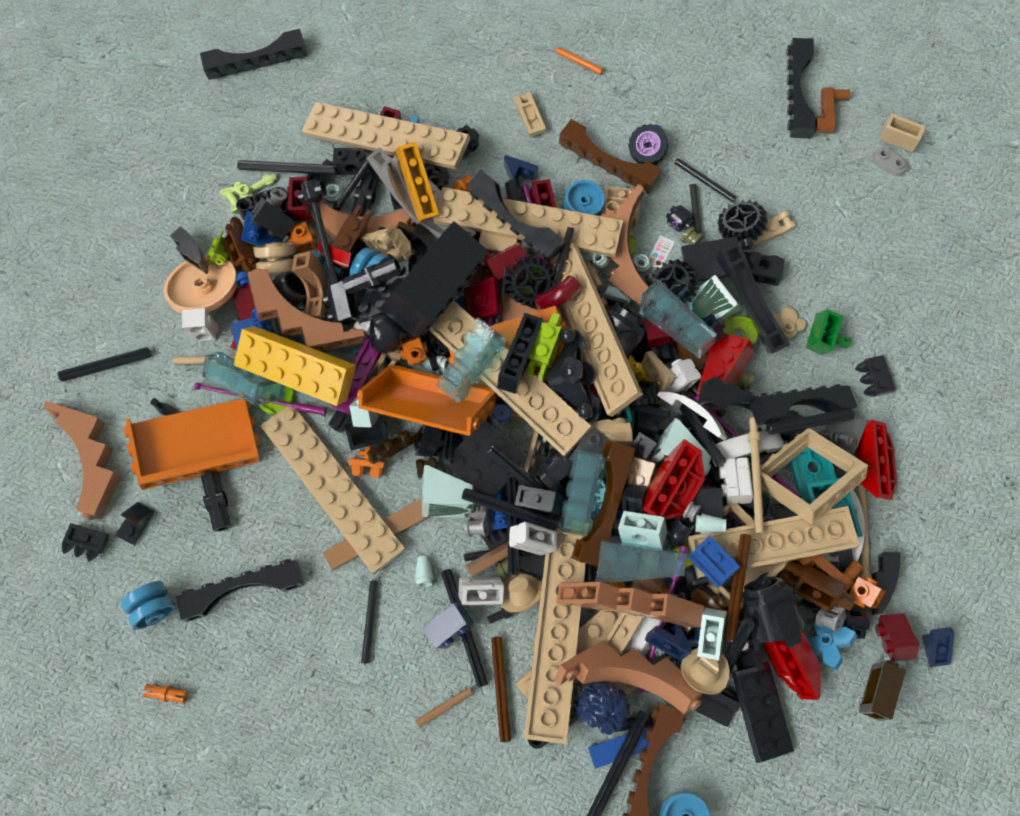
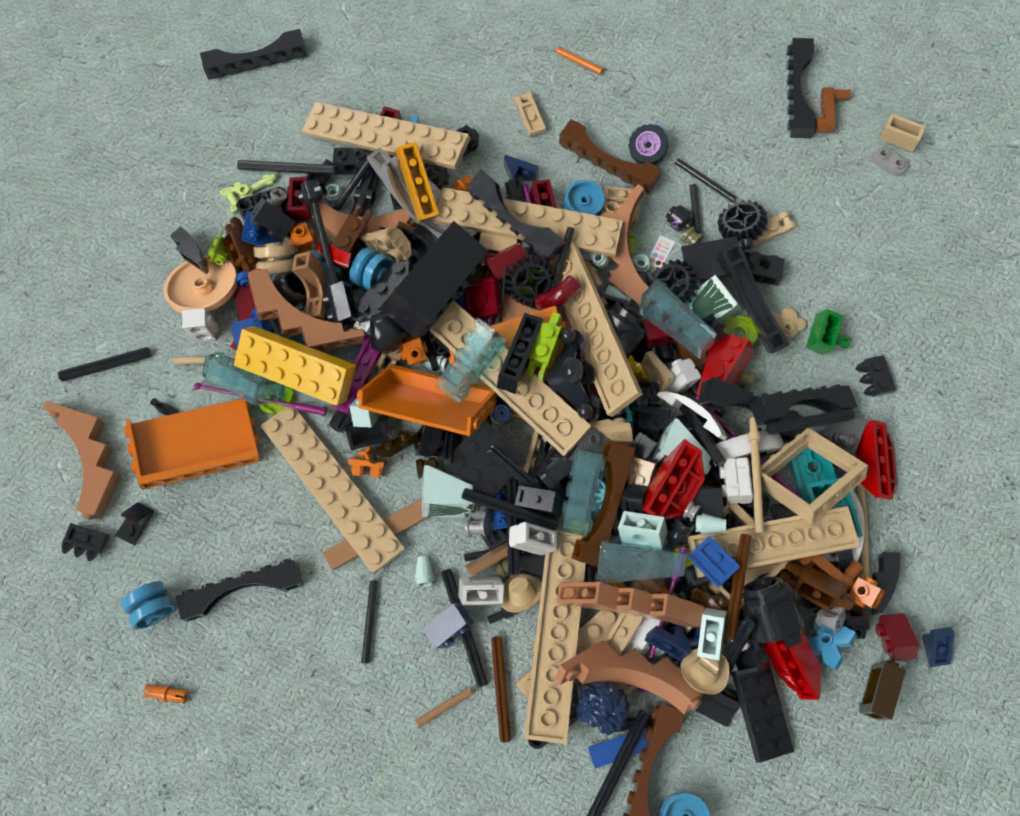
black piece [201,471,231,532] -> none
black piece [343,258,401,294] -> none

